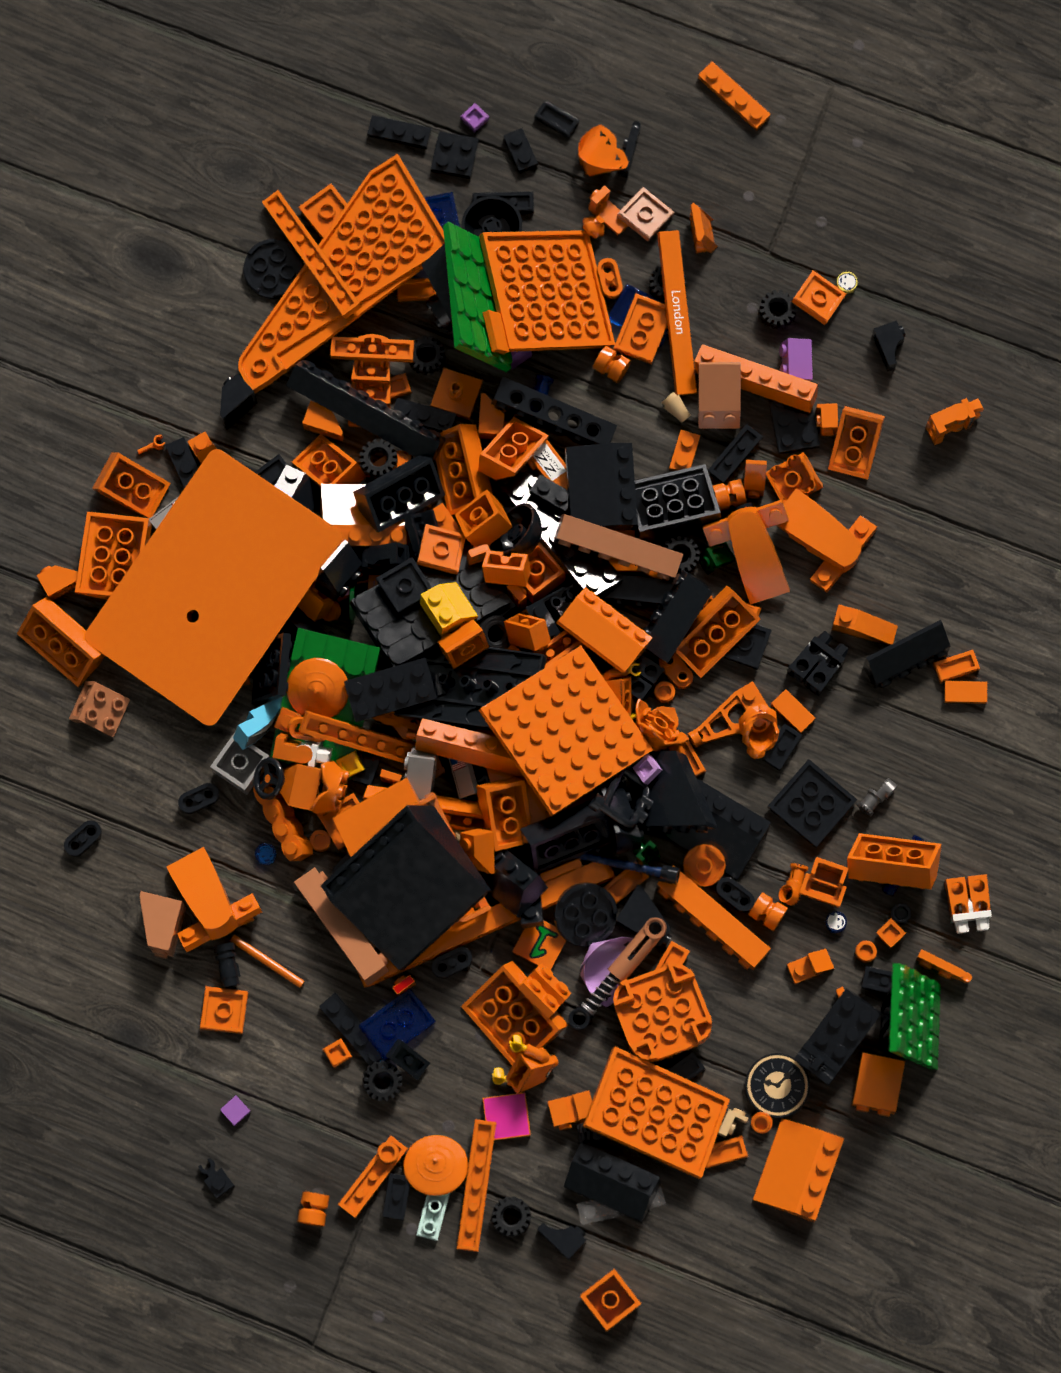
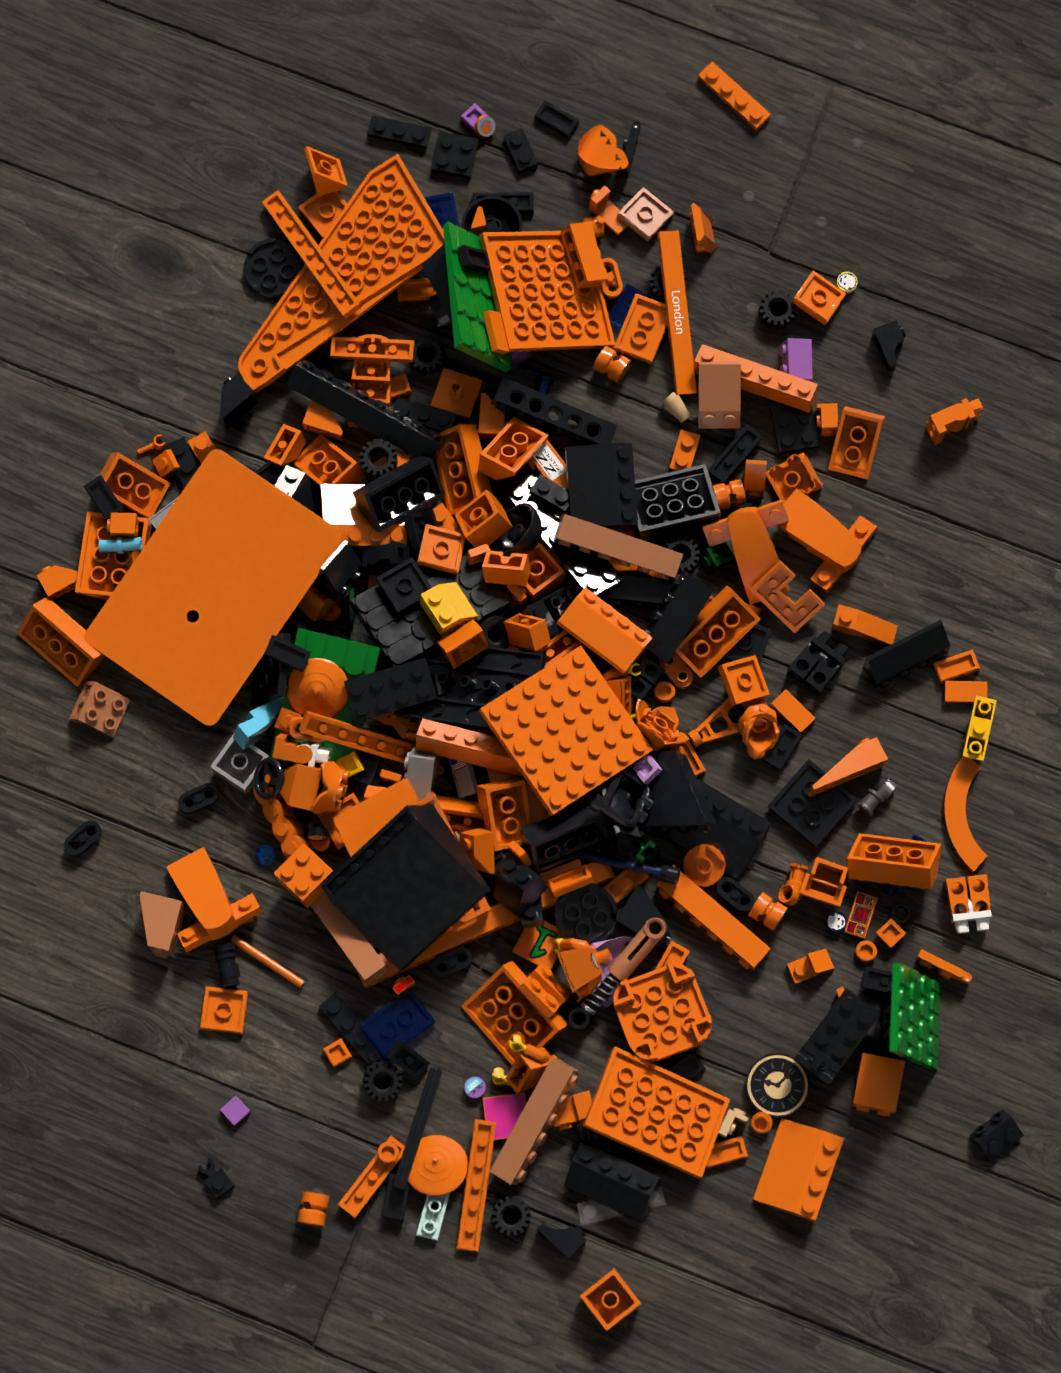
none -> black tile [83,475,124,521]
none -> medium azure pin [99,537,143,554]
none -> orange brick [107,513,139,539]
none -> orange plate [152,449,180,478]
none -> black tile [263,635,311,672]
none -> orange slope [264,424,306,467]
none -> orange brick [274,843,334,908]
none -> orange slope [304,146,348,196]
none -> black tile [307,827,328,841]
none -> black axle [393,1067,442,1190]
none -> black tile [458,245,490,273]
none -> tile [464,1076,486,1099]
none -> orange slope [471,206,487,235]
none -> tile [474,115,496,137]
none -> nougat brick [490,1058,580,1185]
none -> orange tile [508,840,532,867]
none -> orange tile [547,865,594,898]
none -> orange torso [552,938,612,1002]
none -> orange brick [560,222,608,289]
none -> orange tile [718,655,770,706]
none -> orange plate [750,560,825,633]
none -> orange slope [808,737,888,797]
none -> tile [844,891,878,939]
none -> orange tile [944,757,987,872]
none -> yellow slope [962,696,997,761]
none -> black bracket [970,1110,1024,1161]

